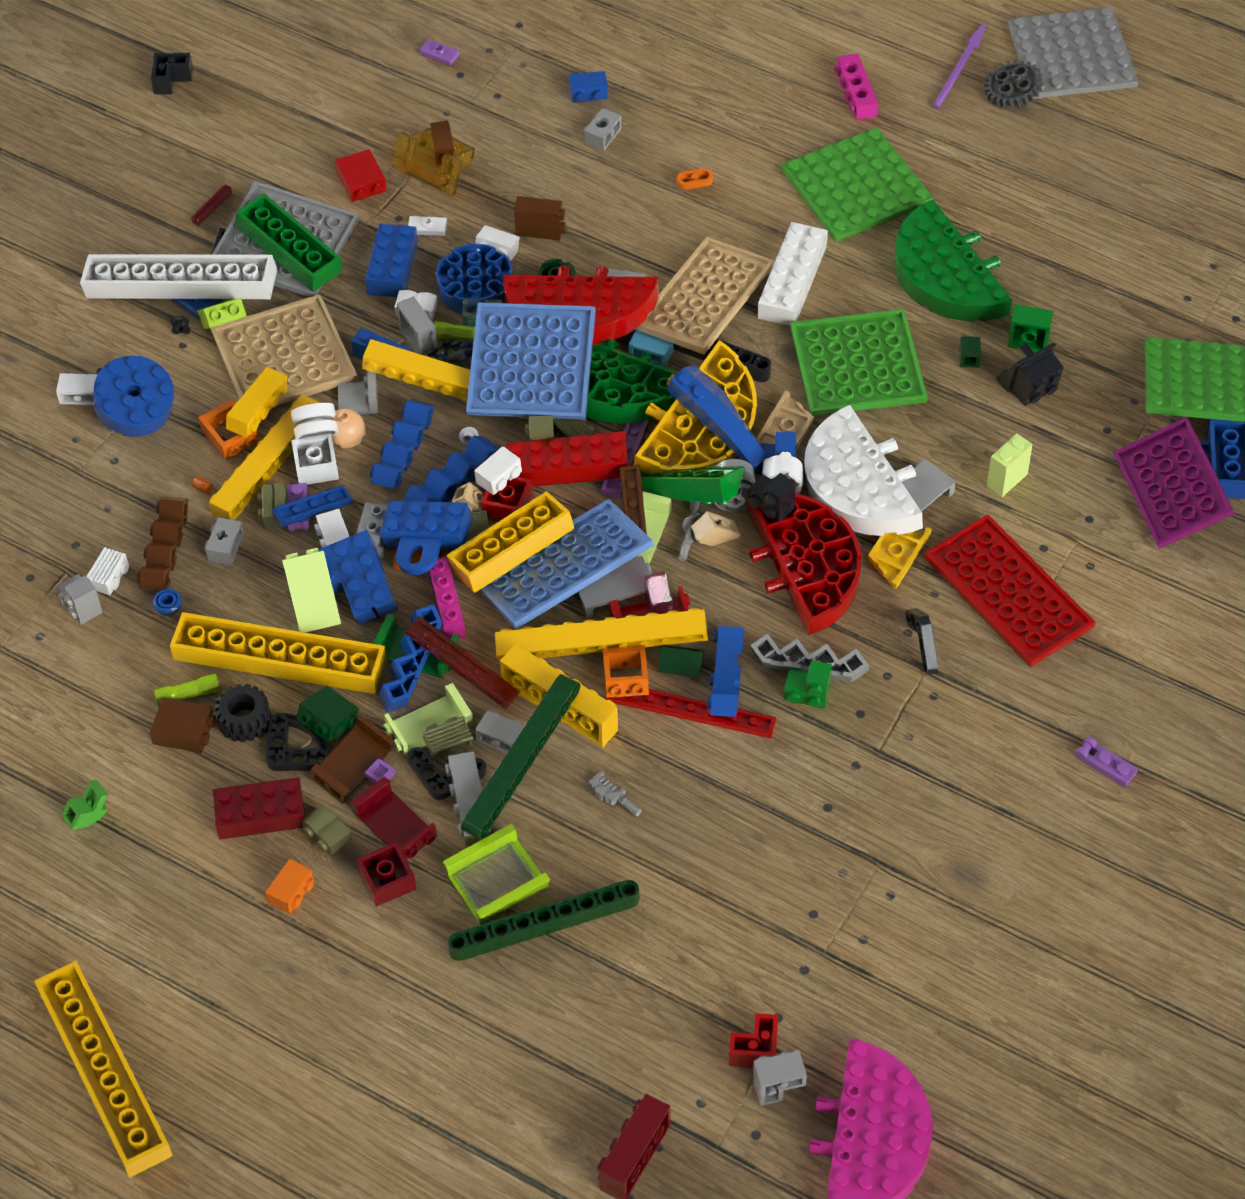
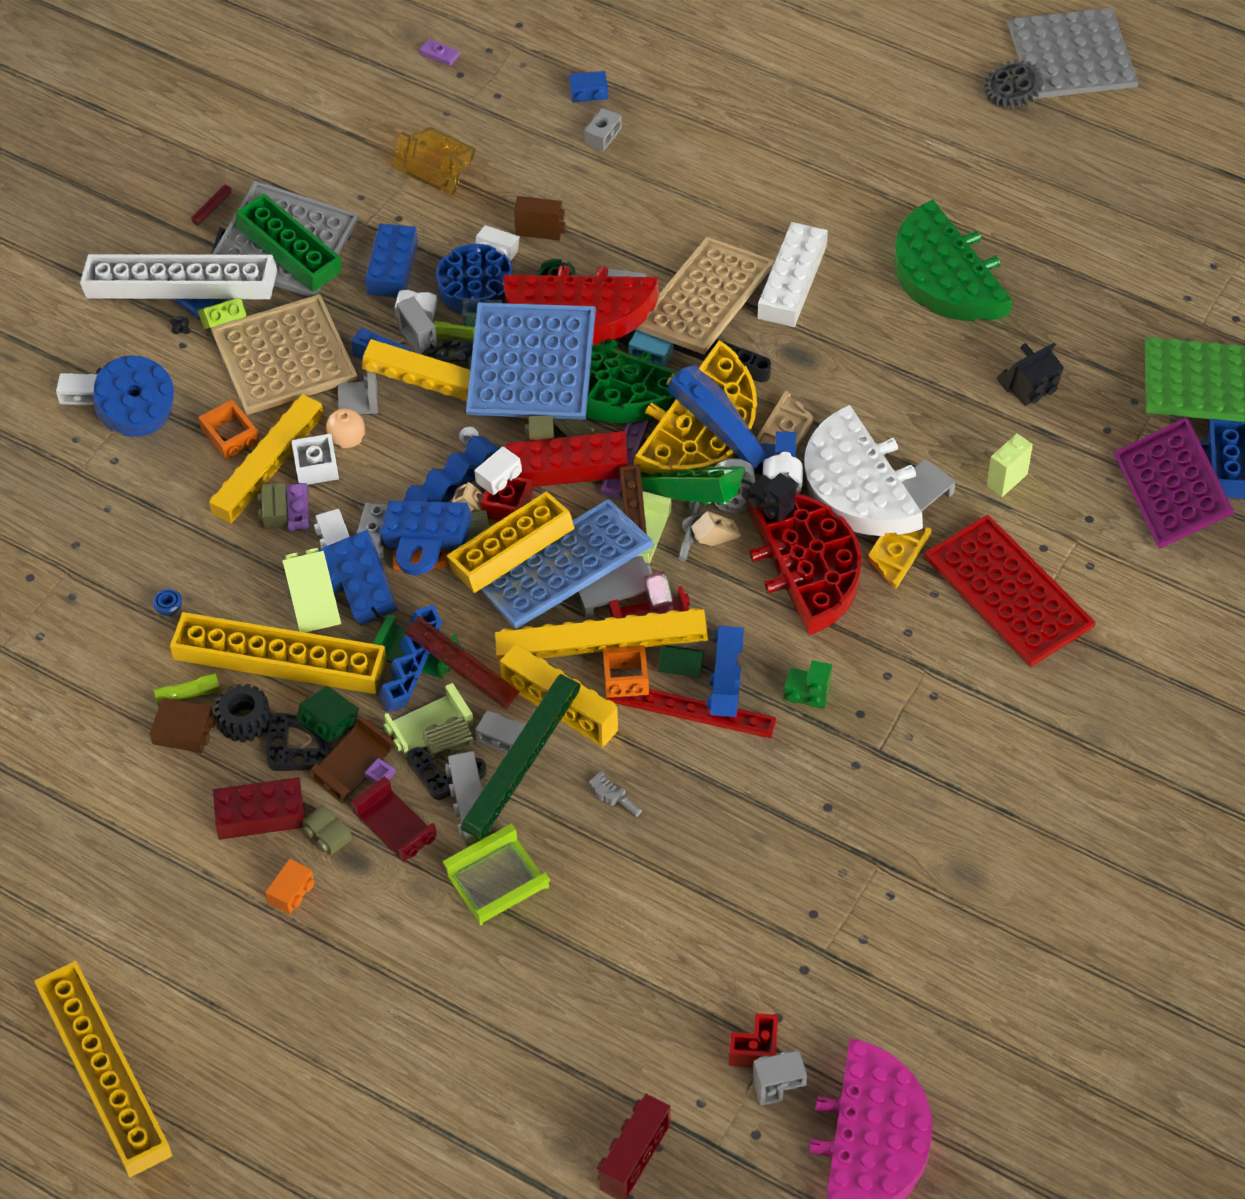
light grey brick [57,574,103,625] -> none
bright green brick [61,780,108,830] -> none
white brick [87,547,129,595] -> none
reddish brown brick [137,496,189,591] -> none
black brick [151,53,193,94] -> none
orange piece [192,476,213,494] -> none
light grey brick [204,517,244,566] -> none
yellow brick [226,367,289,438] -> none
blue tile [272,485,353,527] -> none
white wheel [291,403,339,440] -> none
red brick [335,149,387,202] -> none
dark red brick [356,842,417,907] -> none
blue brick [370,399,435,489] -> none
white plate [408,216,447,236] -> none
dark pink brick [428,557,466,640] -> none
reddish brown brick [430,120,455,166] -> none
dark green beam [448,880,639,961] -> none
orange plate [677,168,713,190] -> none
light grey brick [750,633,869,683] -> none
bright green plate [781,127,934,242] -> none
bright green plate [790,309,928,416] -> none
dark pink brick [834,53,878,120] -> none
black beam [905,608,938,675] -> none
medium lavender piece [933,23,986,110] -> none
dark green brick [959,336,981,368] -> none
green brick [1007,304,1054,352] -> none
medium lavender plate [1075,737,1138,787] -> none

